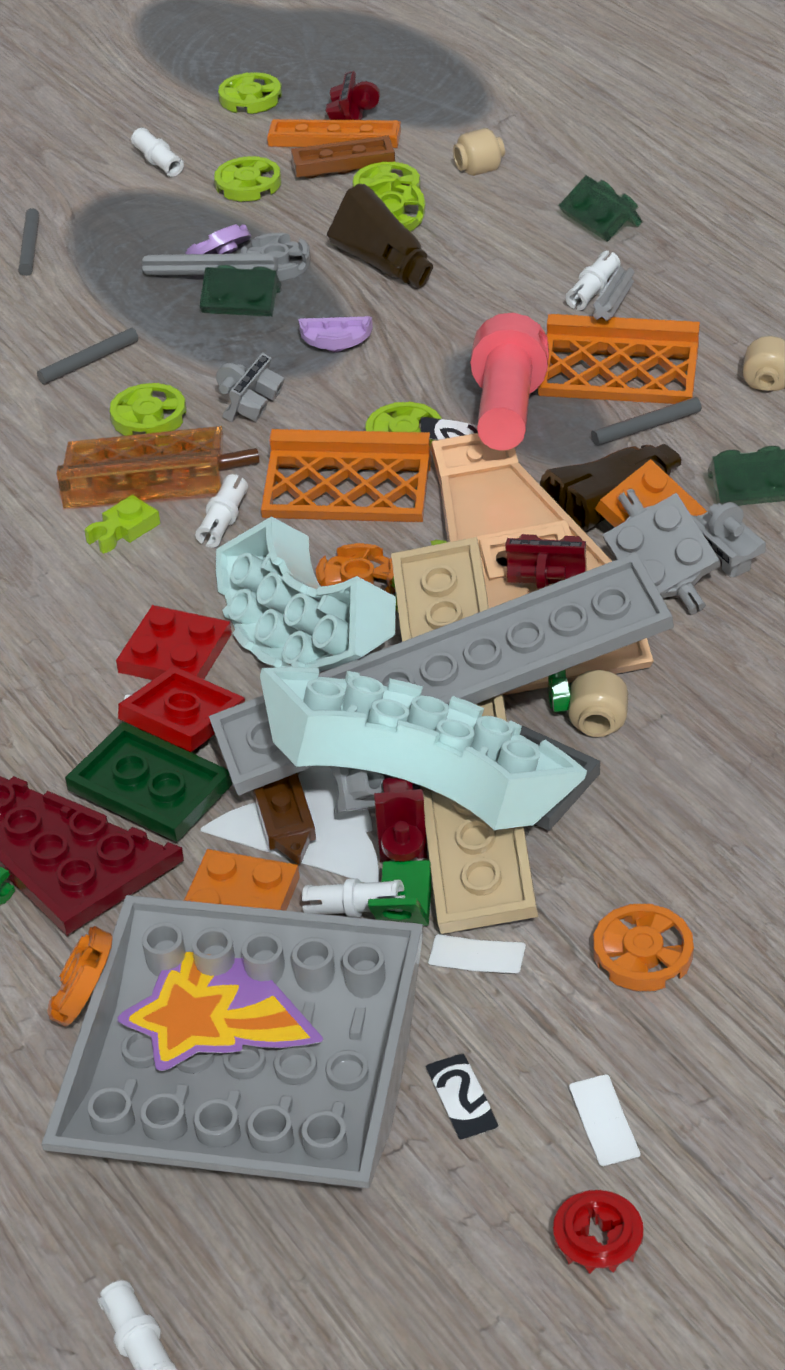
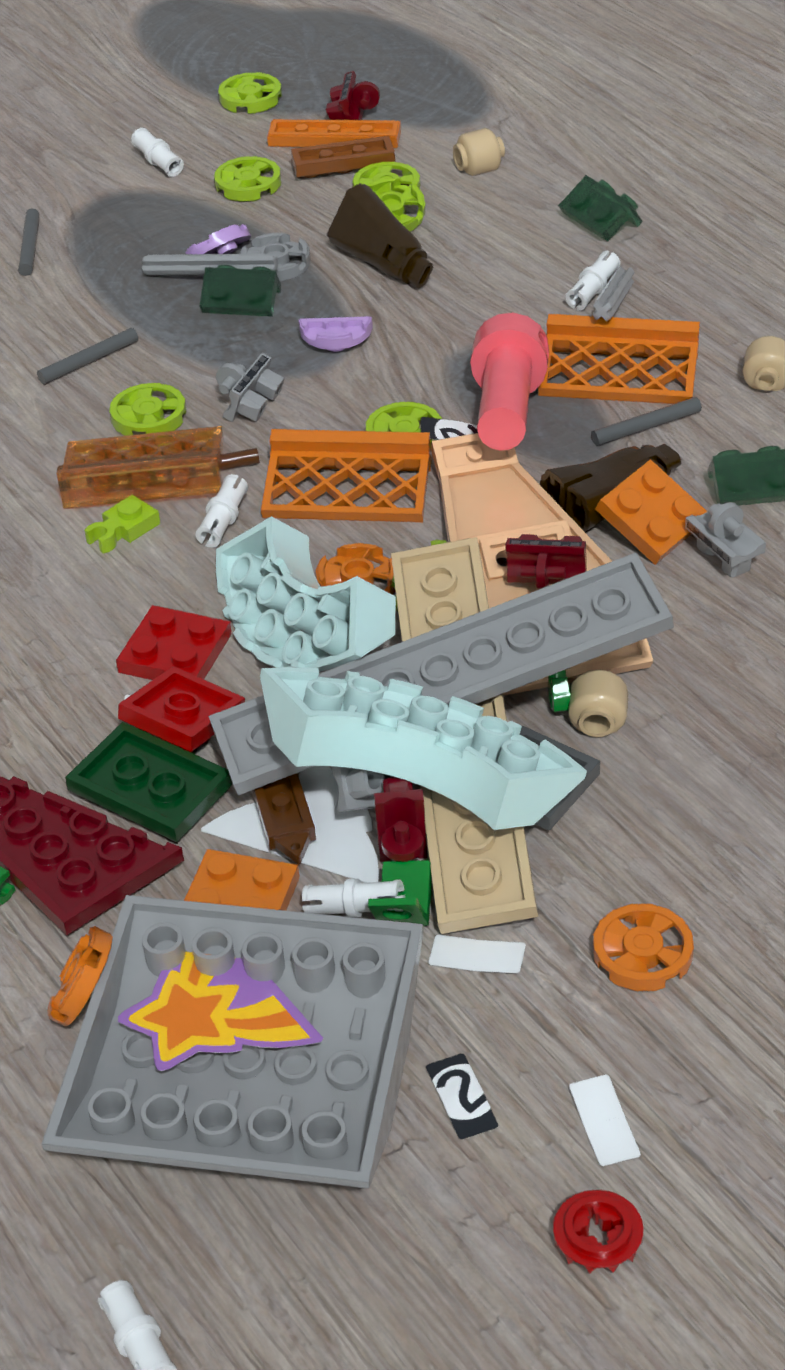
light grey plate [602,489,720,614] -> none

